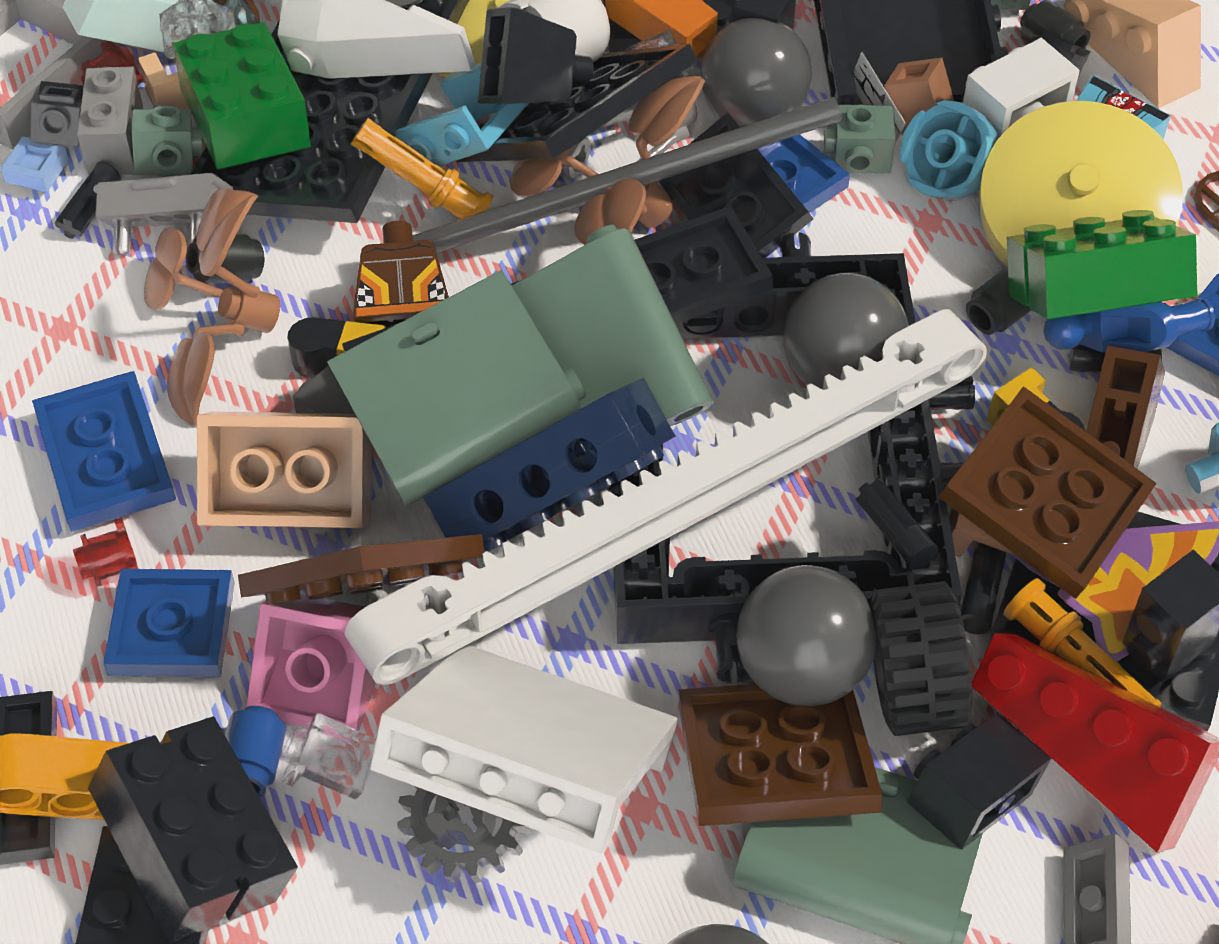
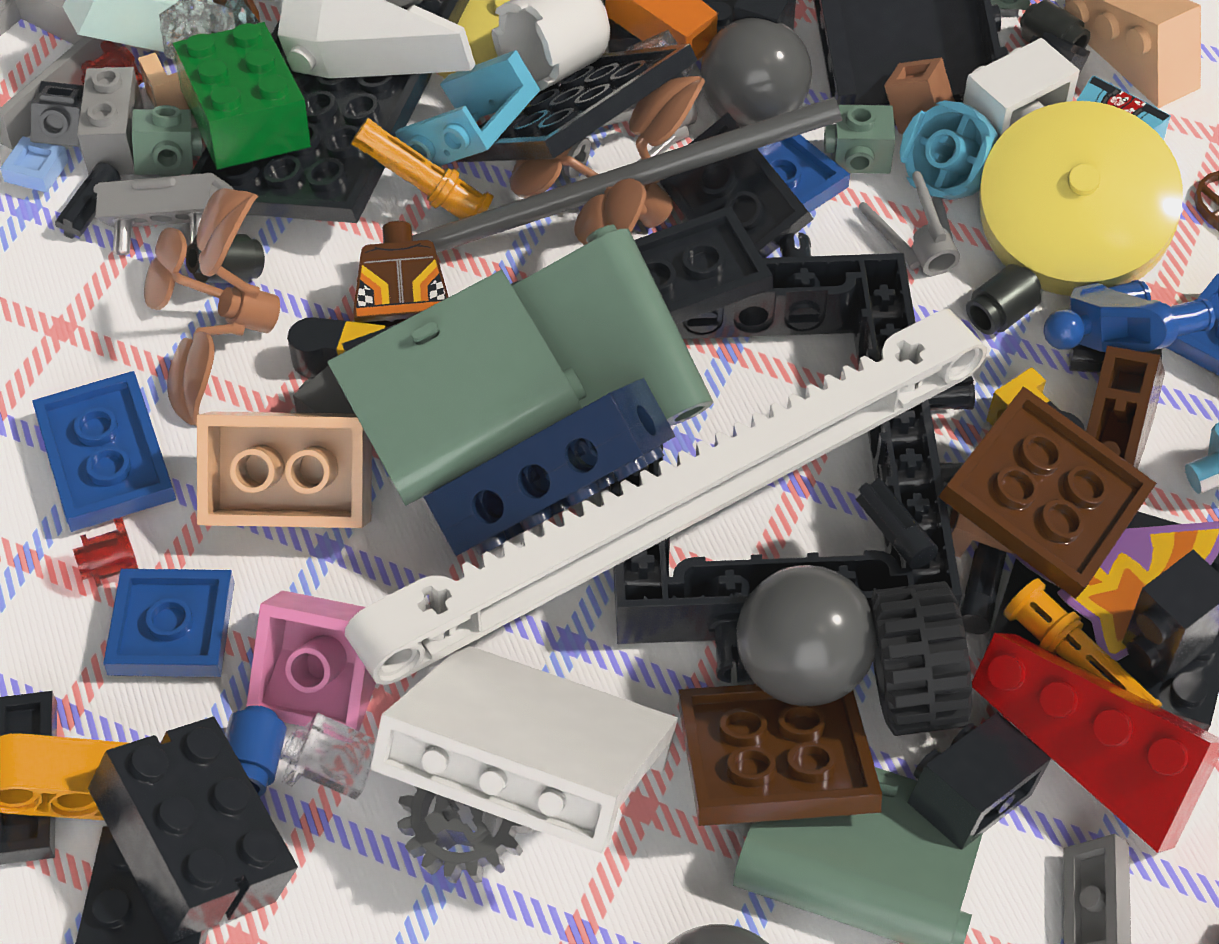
reddish brown plate [238,534,485,605] -> none
black torso [478,7,594,104] -> none
dark grey piece [783,273,909,390] -> none
white sticker [853,52,906,144] -> none
green piece [1006,210,1198,319] -> none
none -> light grey plant [859,171,960,276]

